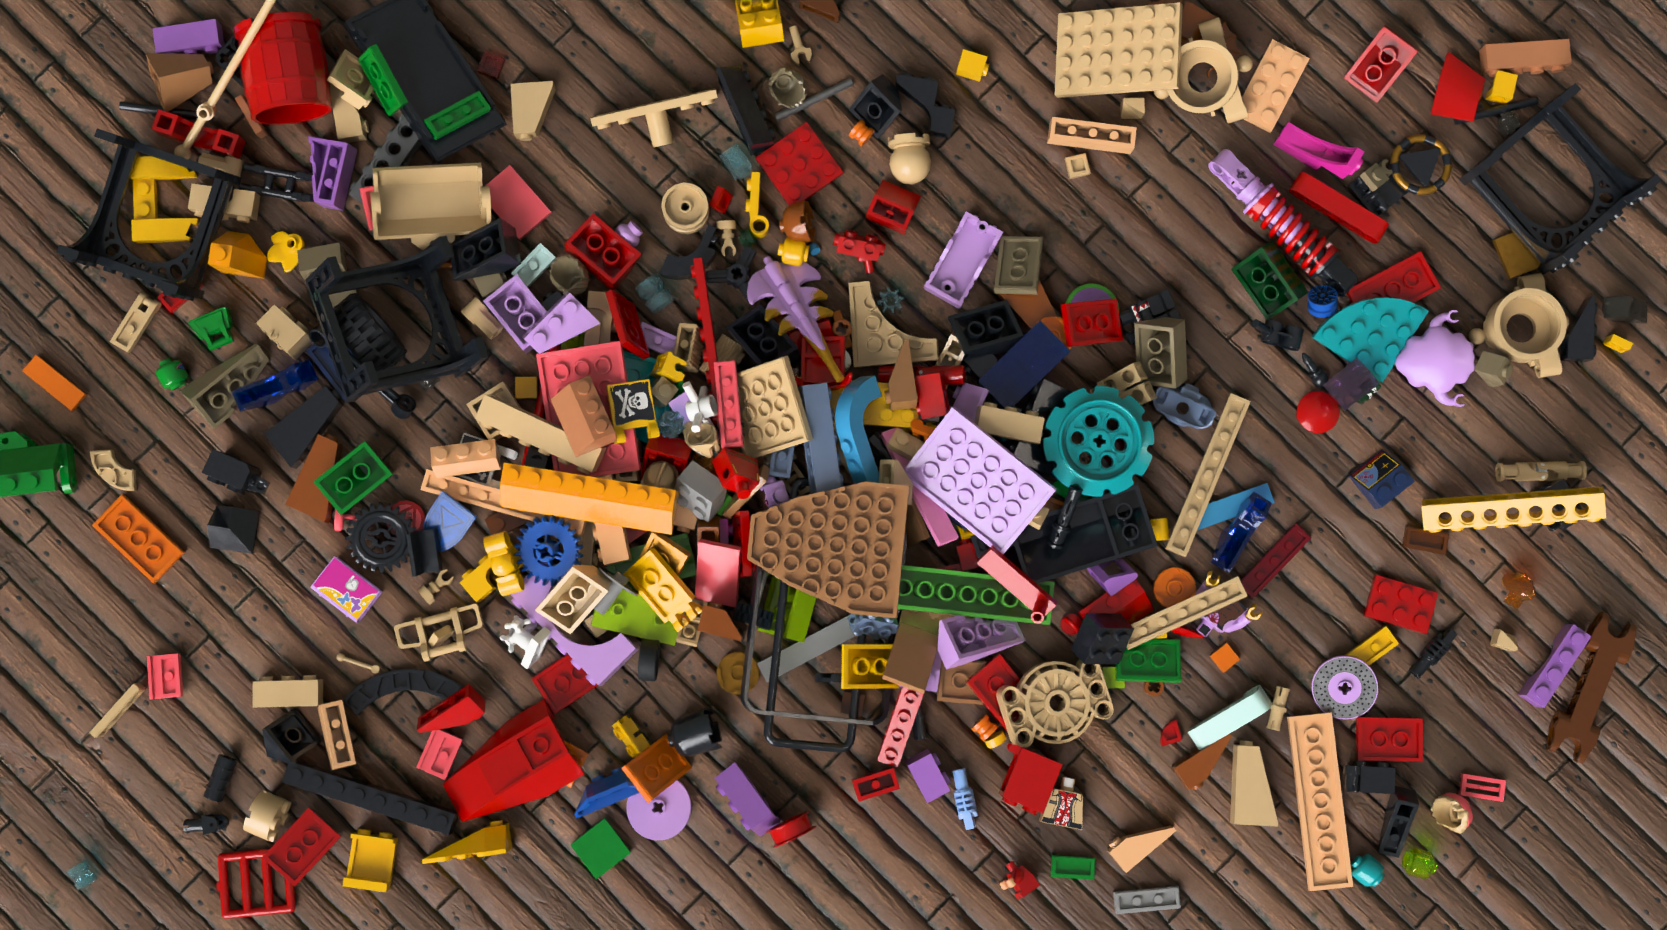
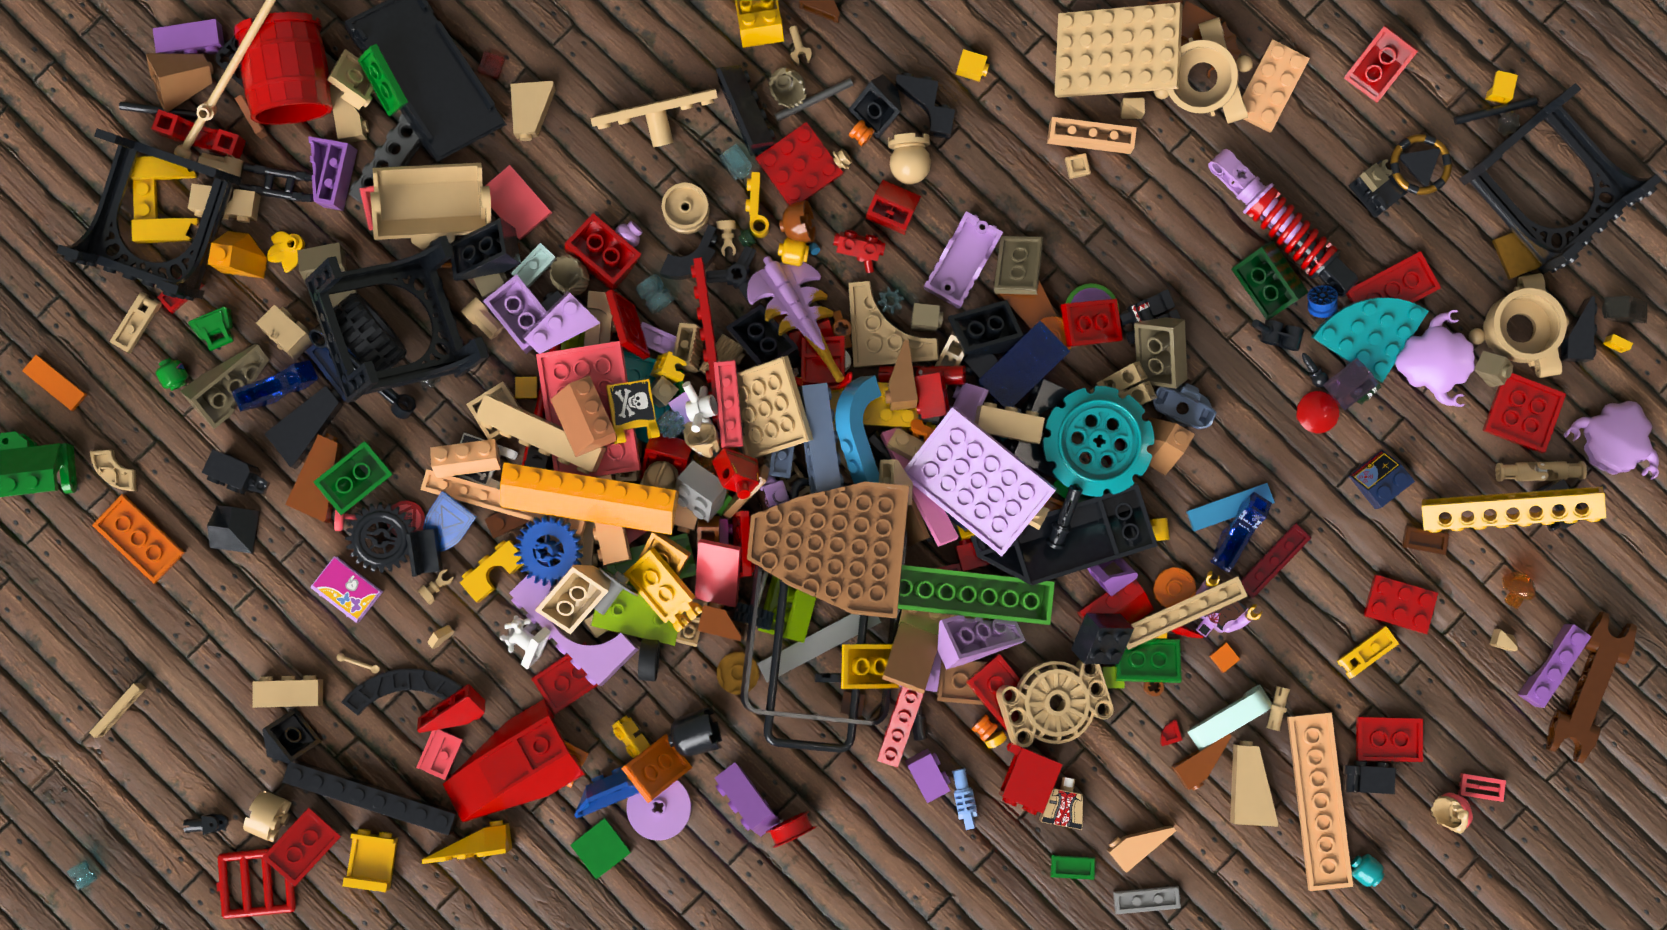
coral plate [147,653,183,700] -> none
black axle [203,754,238,802] -> none
light nougat brick [317,700,356,771] -> none
tan bar [394,604,484,662] -> none
green plate [424,91,491,140] -> none
yellow piece [483,531,525,596] -> none
red tile [709,186,733,214] -> none
sand blue brick [847,614,898,640] -> none
red brick [851,766,900,802] -> none
piece [977,546,1057,623] -> none
red piece [999,861,1040,899] -> none
red tile [1060,613,1082,635] -> none
tan plate [1165,393,1251,557] -> none
dark pink arch [1273,122,1365,179] -> none
red beam [1289,172,1389,244] -> none
flat silver piece [1312,655,1378,720] -> none
black slope [1377,786,1419,858] -> none
clear neon green head [1402,848,1437,879] -> none
black hinge [1409,628,1458,679] -> none
red slope [1431,52,1486,122] -> none
nougat brick [1479,39,1572,77] -> none
none -> tan plate [833,149,852,169]
none -> dark tan brick [910,303,943,333]
none -> medium nougat slope [1147,417,1195,475]
none -> red plate [1482,373,1566,454]
none -> lavender piece [1564,401,1659,480]

